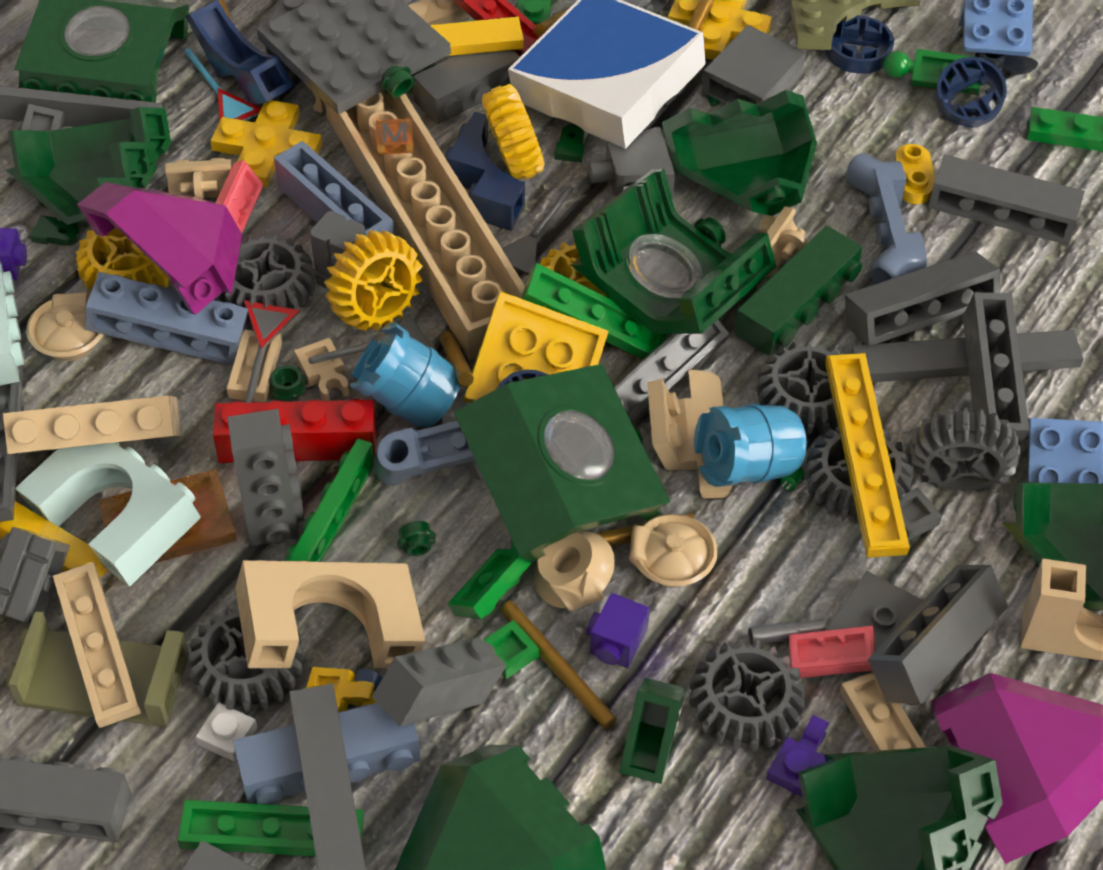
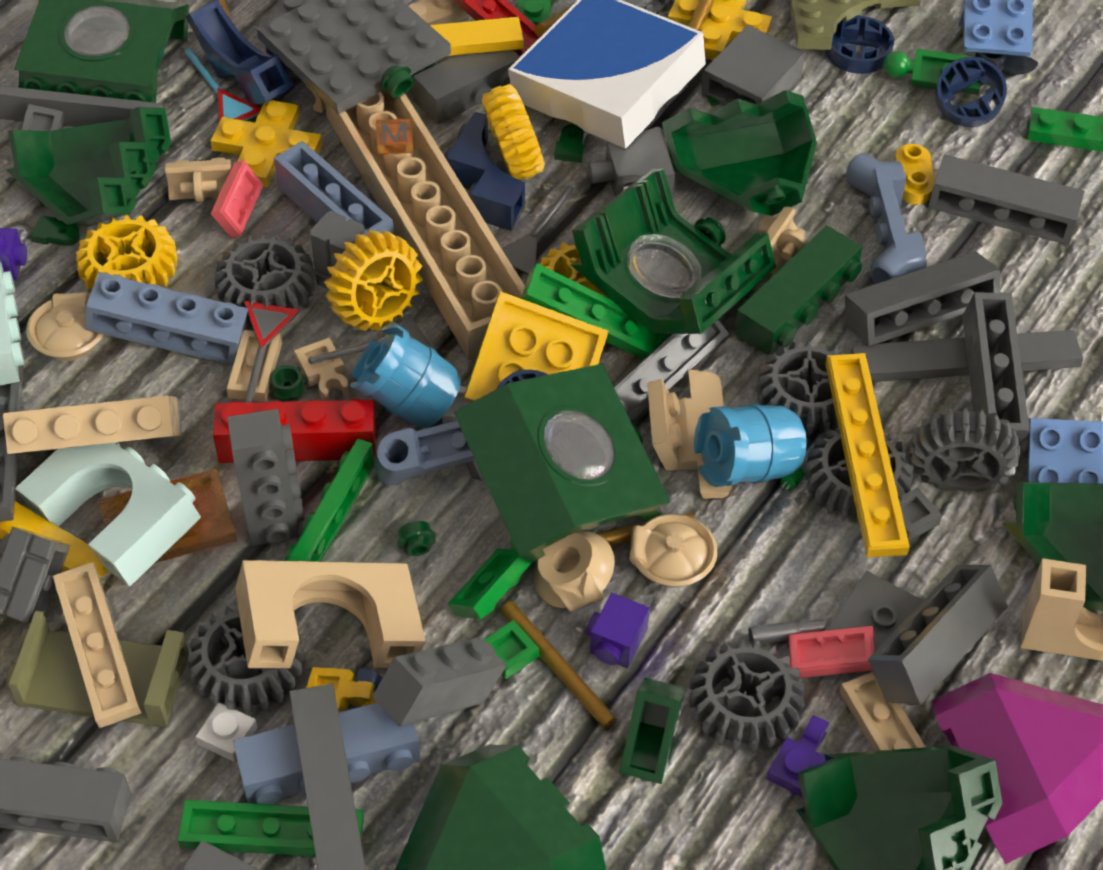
magenta panel [77,182,243,315] -> none
pearl gold bar [439,331,474,387] -> none

